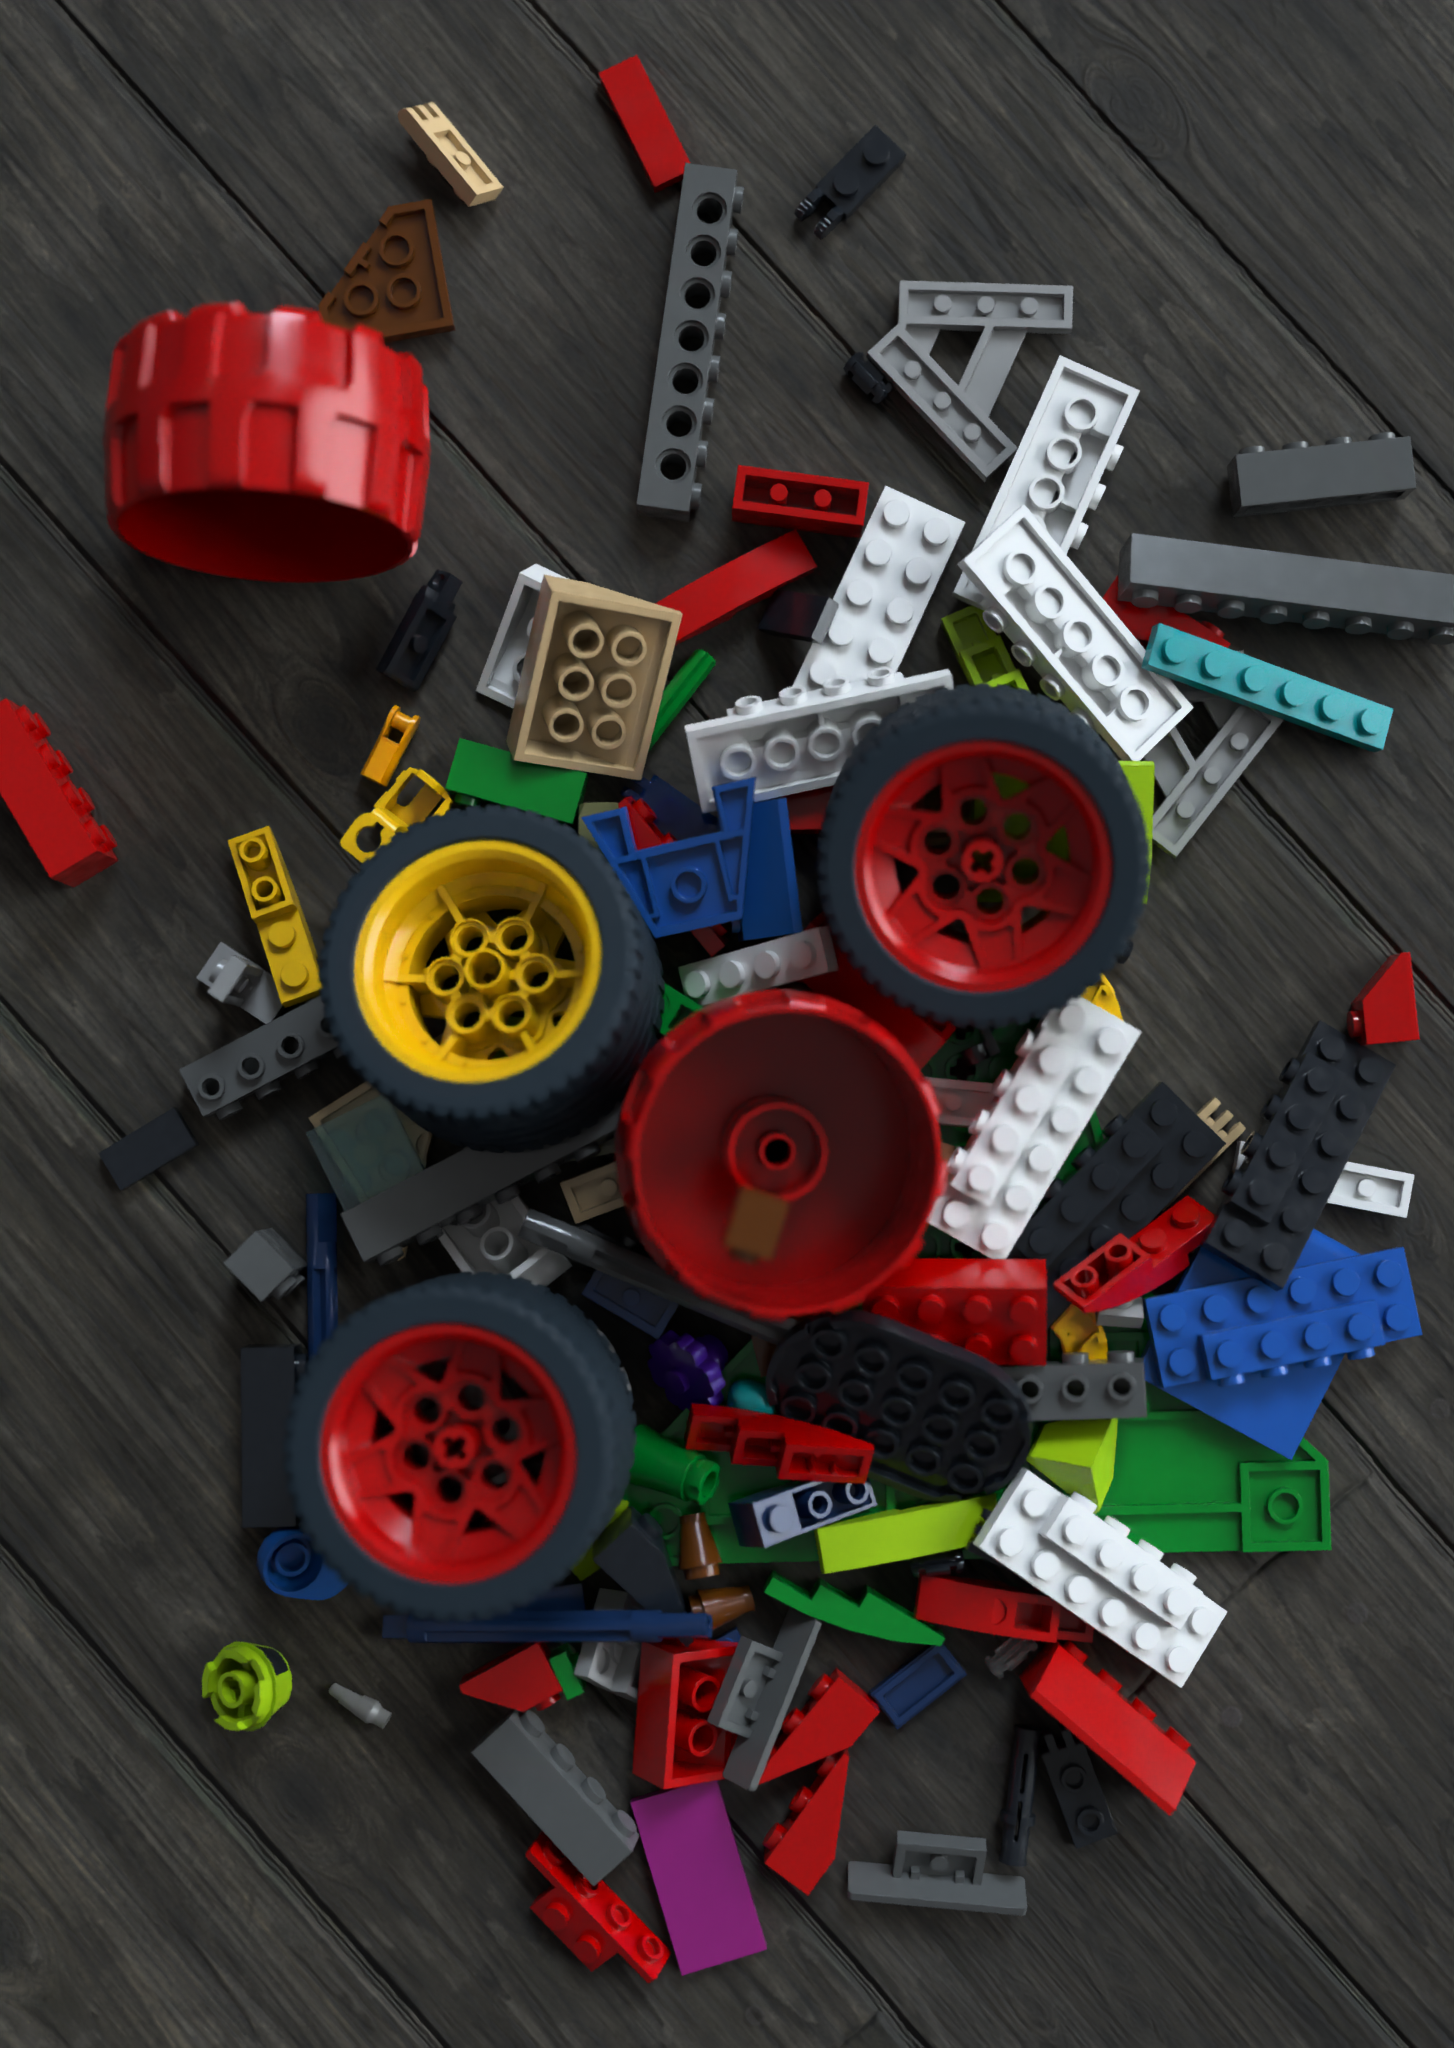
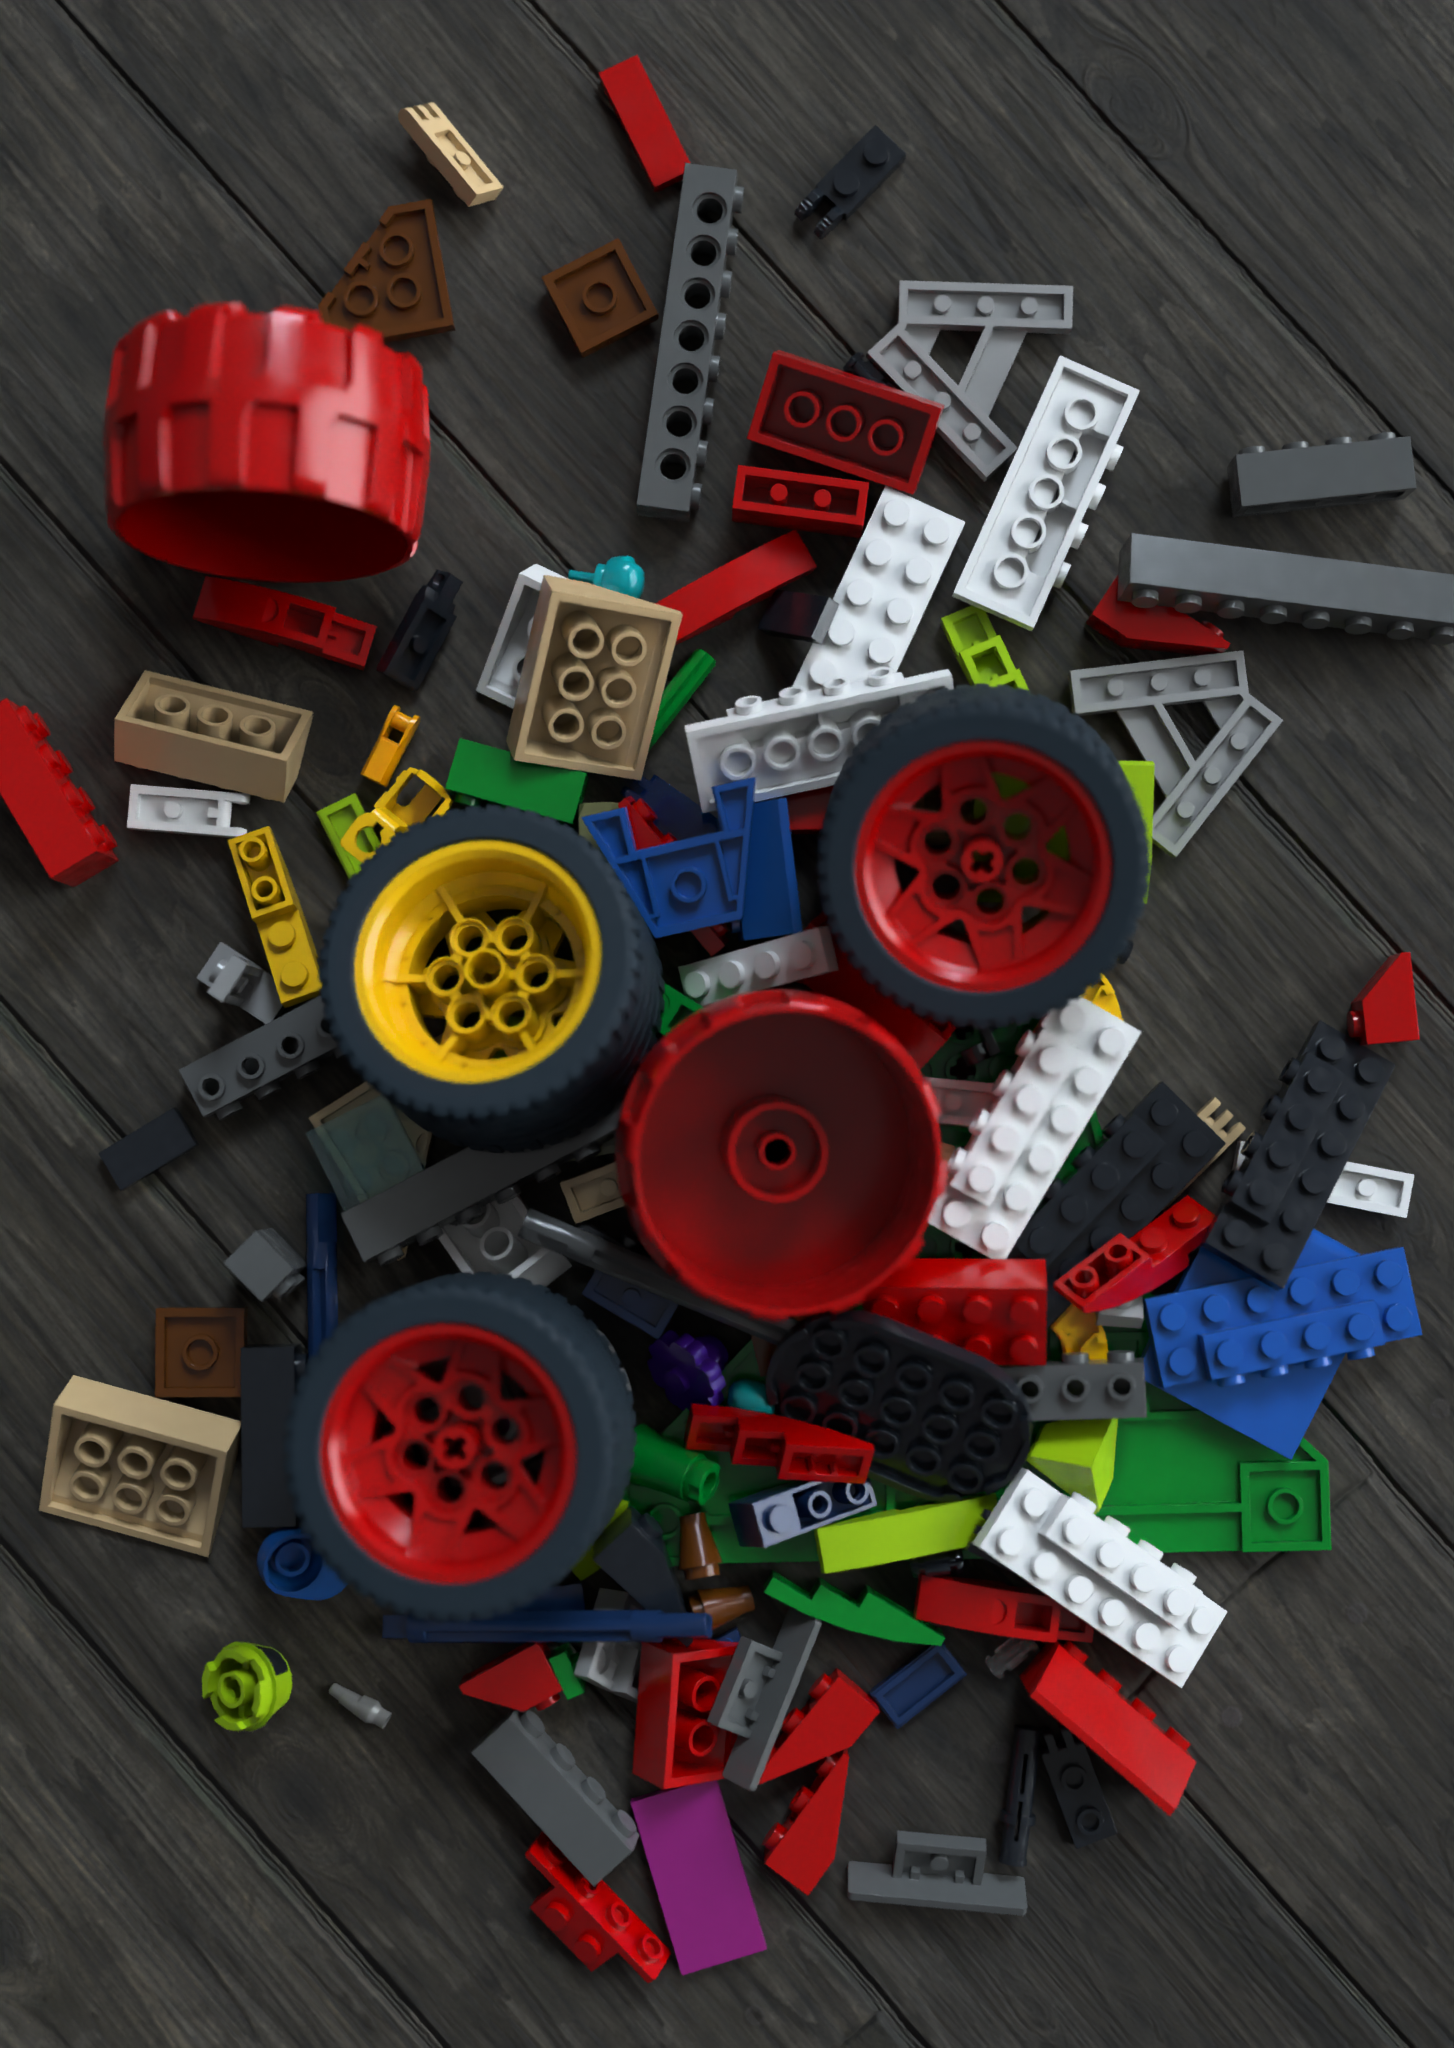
reddish brown brick [720,1184,789,1264] -> none
white plate [957,505,1194,761] -> none
teal plate [1141,623,1393,753] -> none
none -> tan slope [39,1375,241,1557]
none -> tan slope [114,670,313,803]
none -> white hinge [127,784,250,838]
none -> reddish brown plate [155,1307,248,1397]
none -> red slope [193,577,377,670]
none -> lime tile [316,793,381,879]
none -> reddish brown plate [541,238,659,358]
none -> teal piece [568,555,645,599]
none -> red brick [747,350,945,494]

